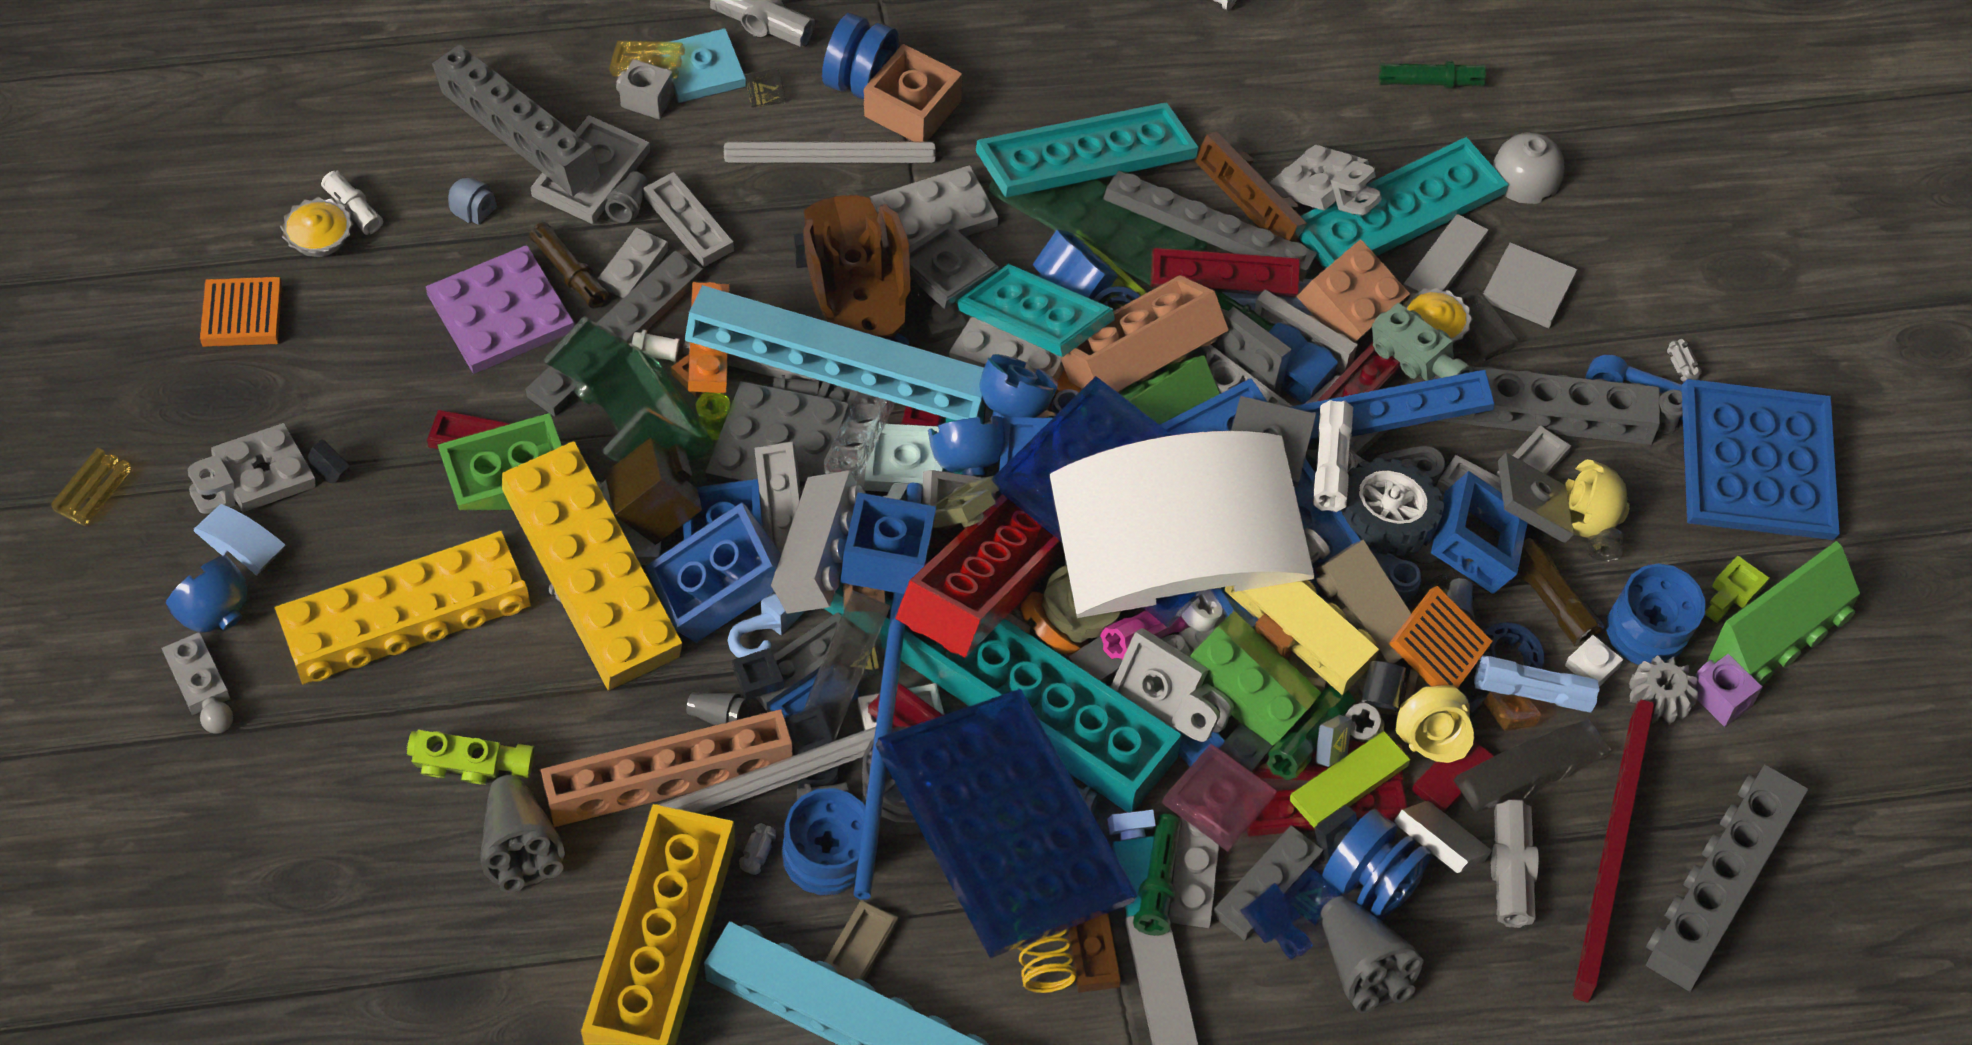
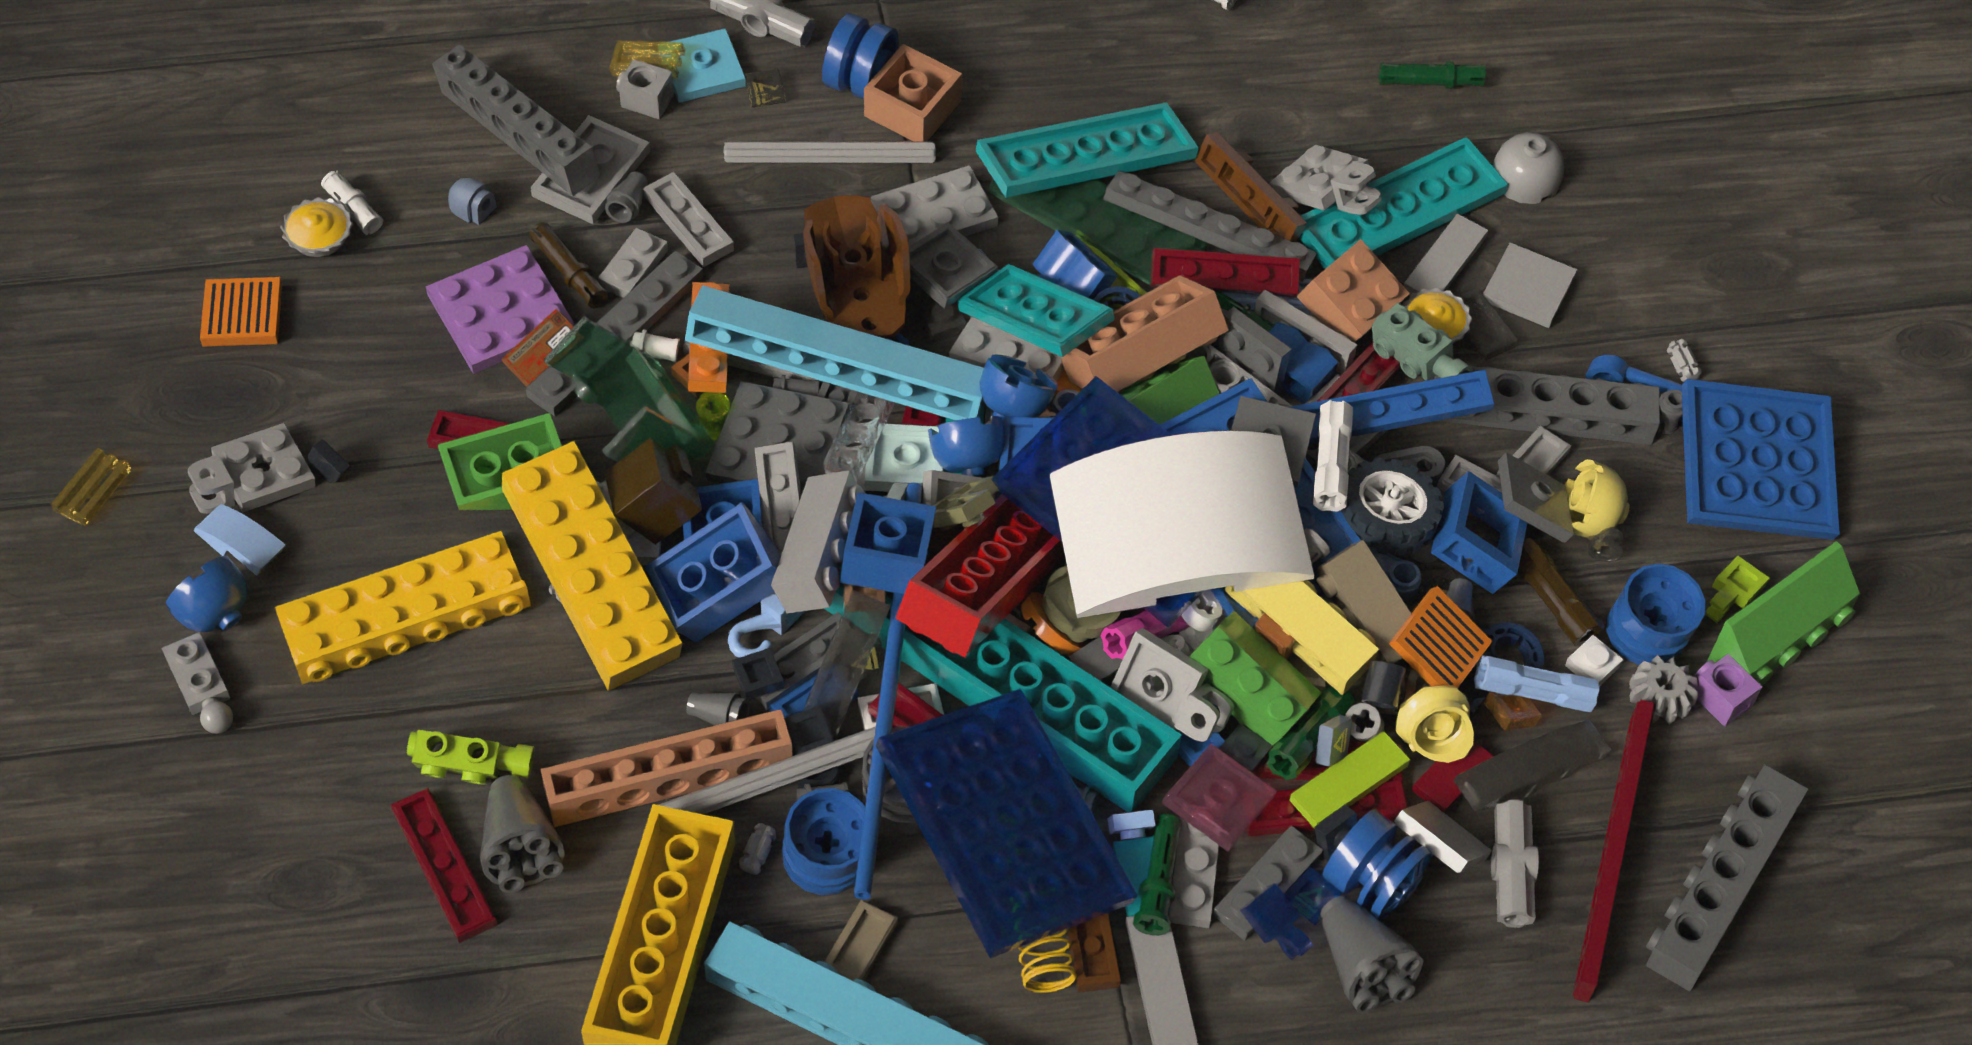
none -> dark red tile [391,788,497,943]
none -> tile [501,308,582,387]

